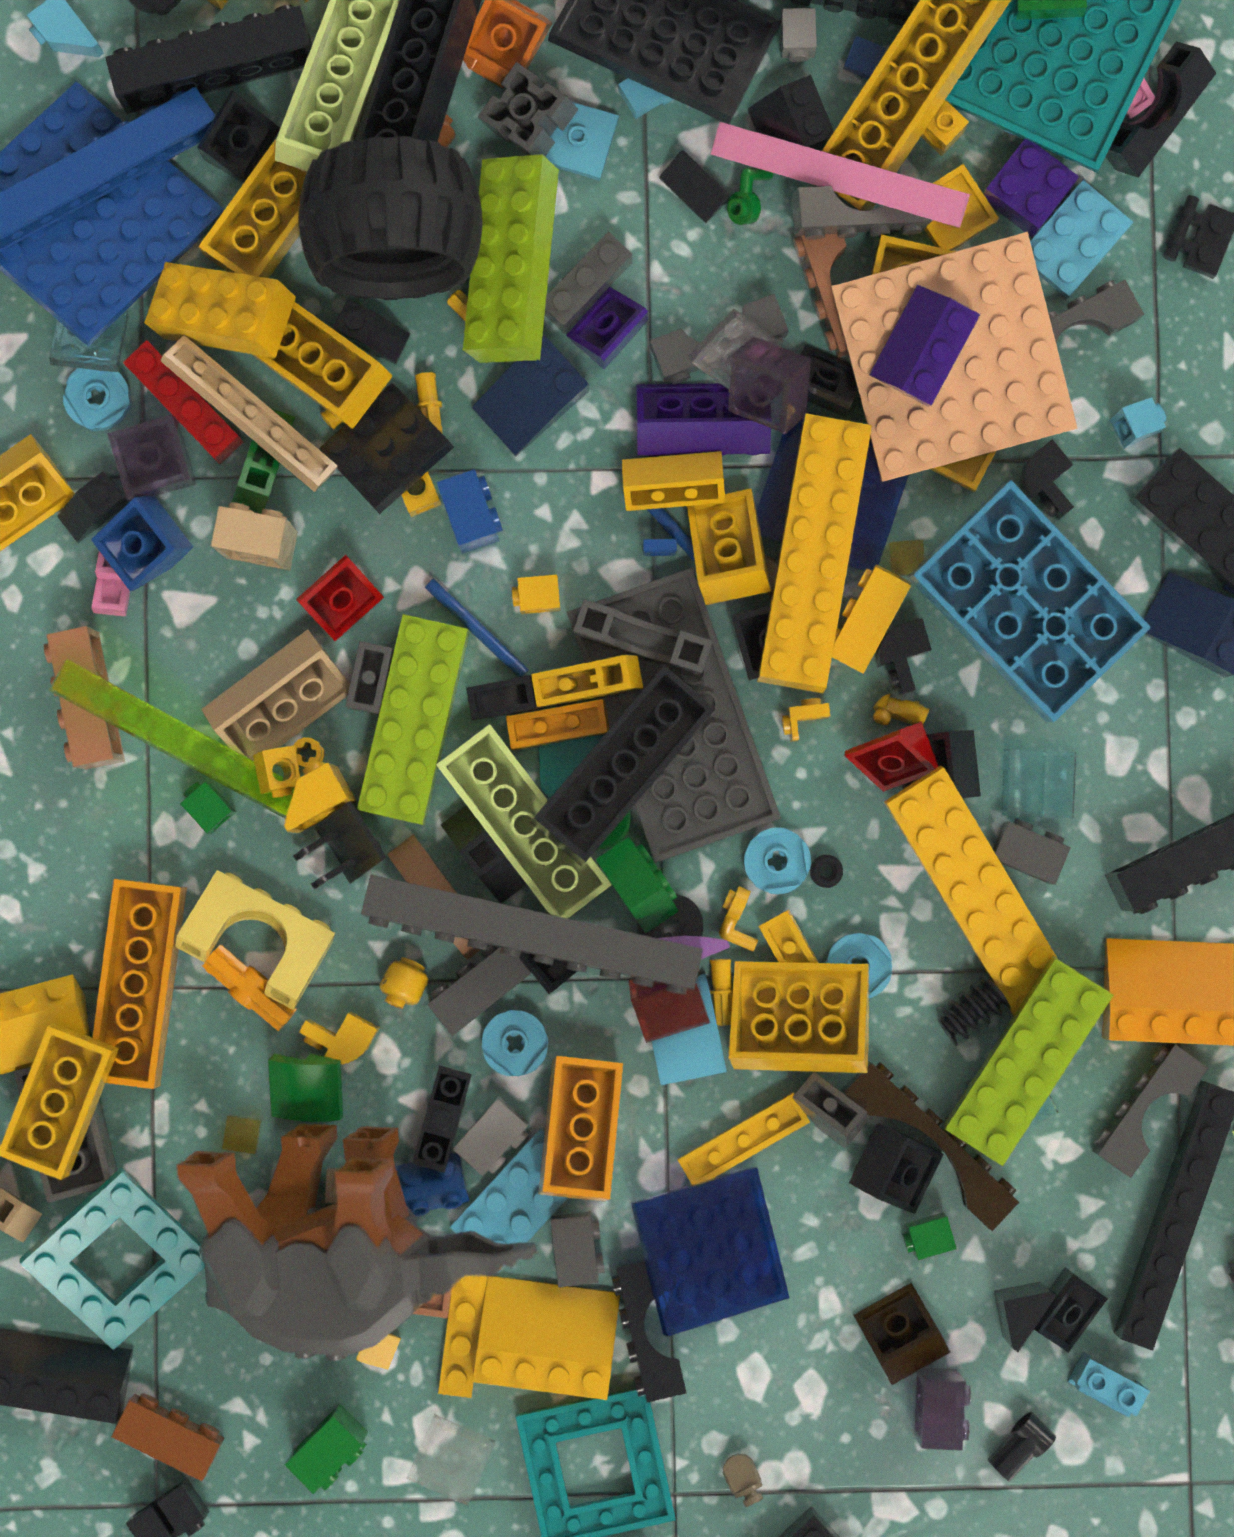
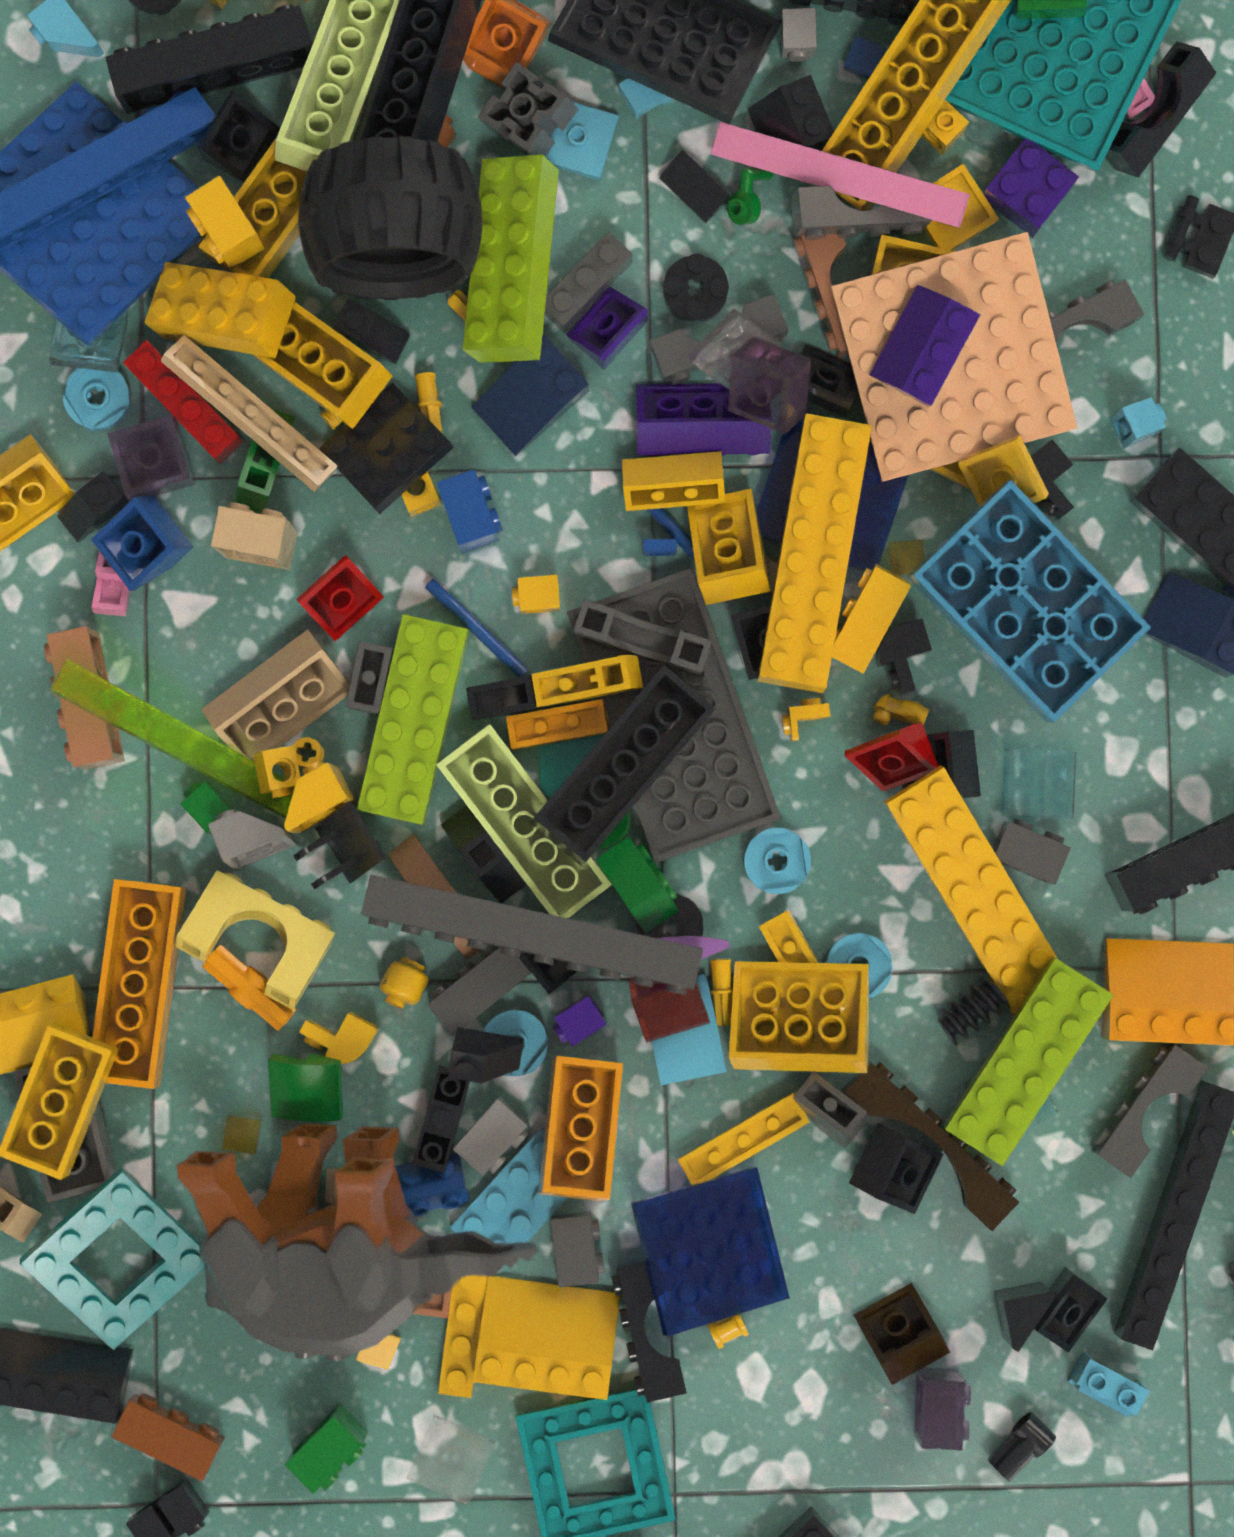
yellow plate [719,886,758,952] -> none
dark tan arm [723,1453,763,1507] -> none
black plate [810,855,843,888] -> none
green brick [902,1212,957,1260] -> none
medium azure plate [1030,180,1133,299] -> none
none -> yellow brick [185,175,265,270]
none -> light grey slope [208,810,297,870]
none -> black slope [448,1027,524,1083]
none -> dark purple brick [552,993,607,1047]
none -> black plate [663,253,729,322]
none -> yellow bush [706,1308,749,1350]
none -> yellow plate [958,435,1049,506]

